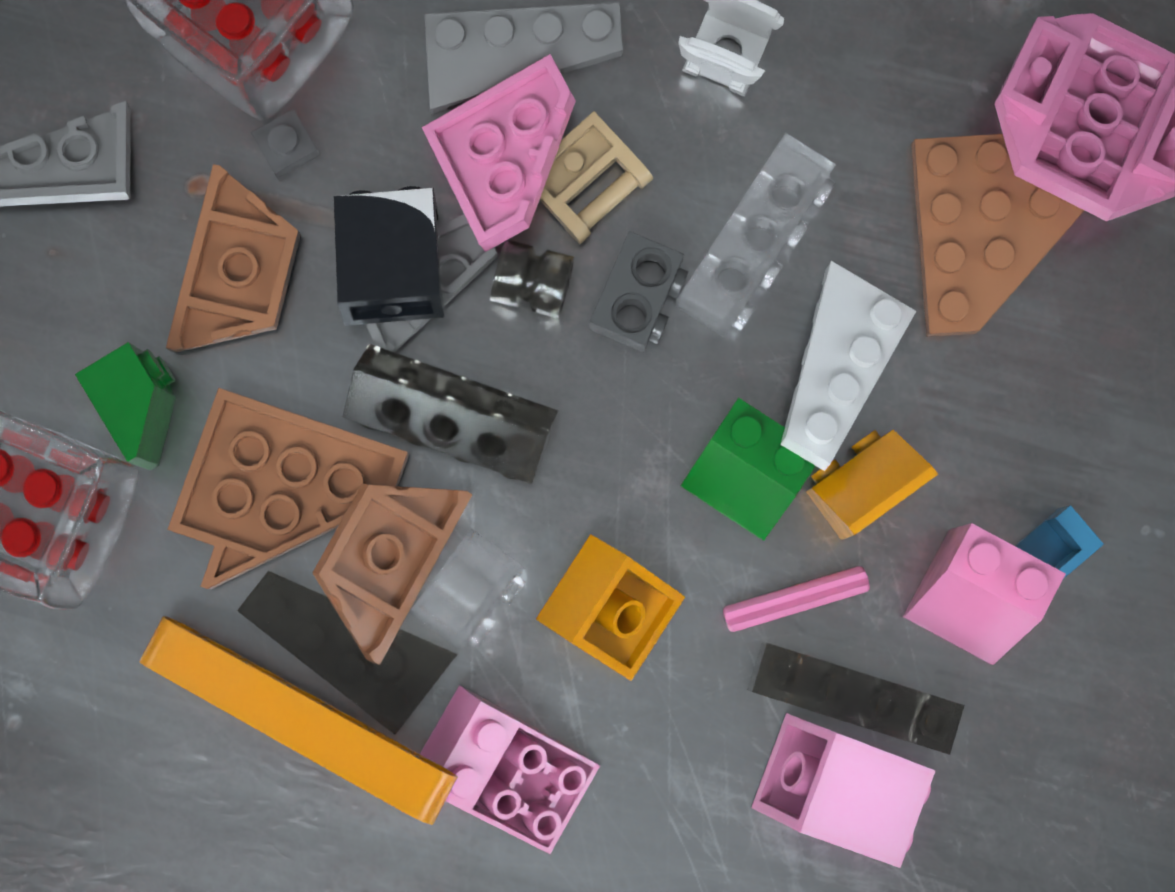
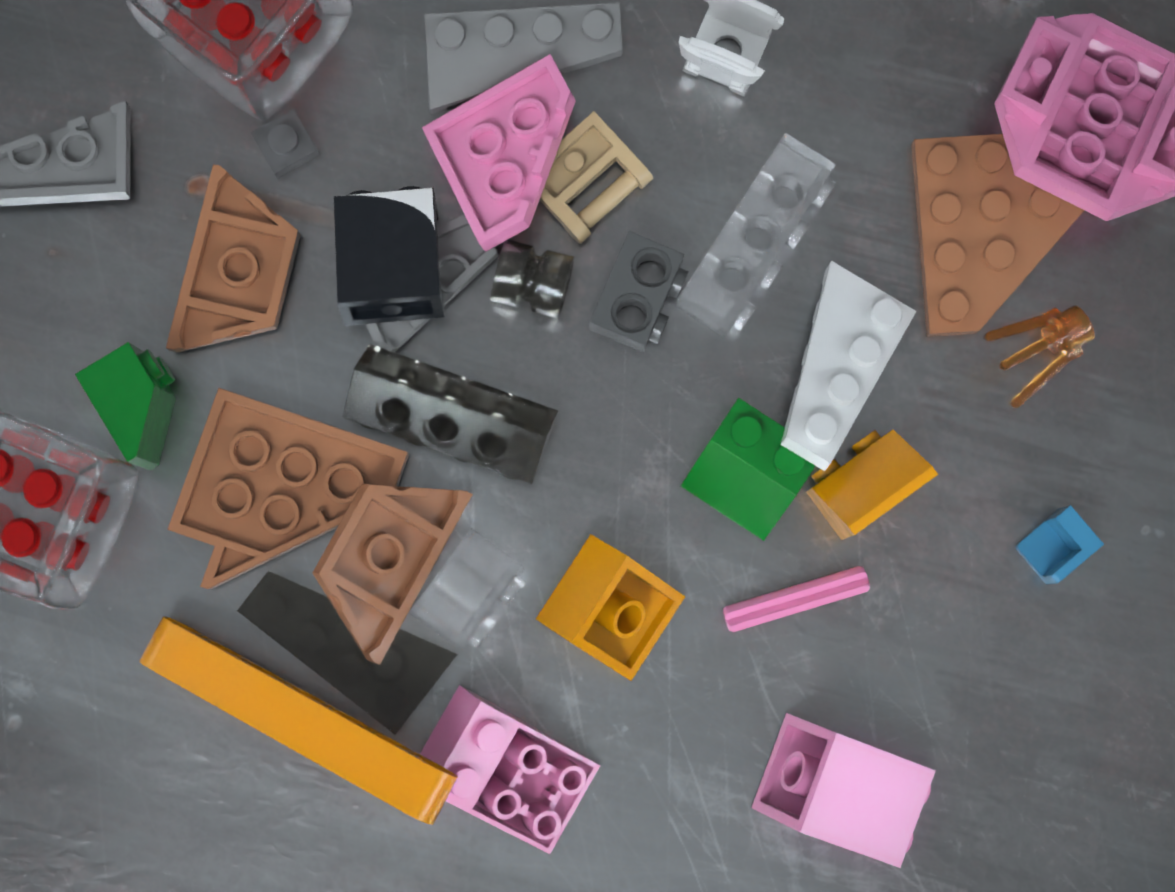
clear smoke brick [747,642,965,755] -> none
bright pink slope [903,523,1066,665] -> none
none -> clear orange plant [985,305,1095,408]

